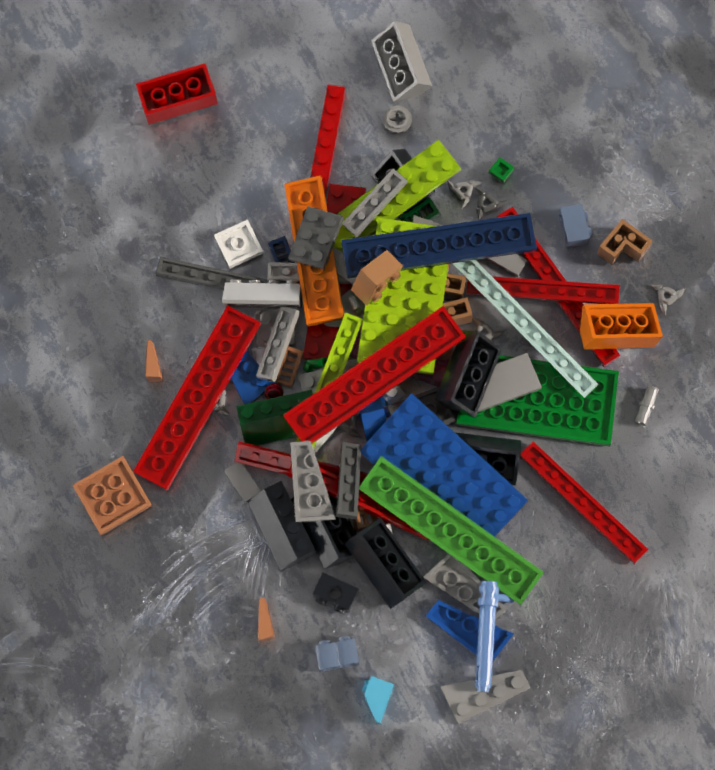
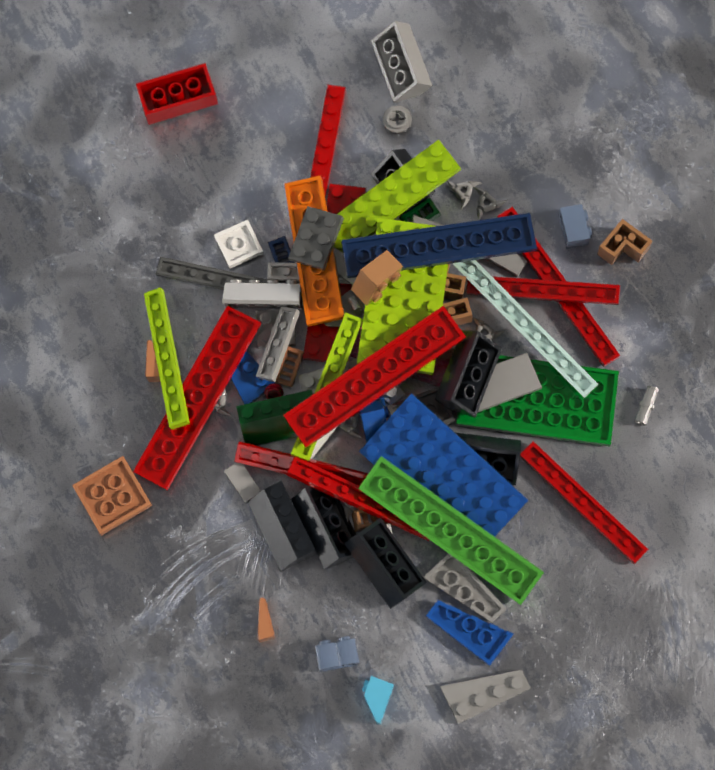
light grey wing [290,441,336,522] -> none
green arm [303,357,328,373] -> none
black brick [313,572,359,614] -> none
dark grey plate [336,442,361,520] -> none
light grey plate [342,169,408,238] -> none
medium blue cylinder [475,581,514,692] -> none
green plate [488,157,515,183] -> none
orange slope [580,303,663,349] -> none
light grey piece [648,284,686,316] -> none
none -> lime plate [144,287,190,430]

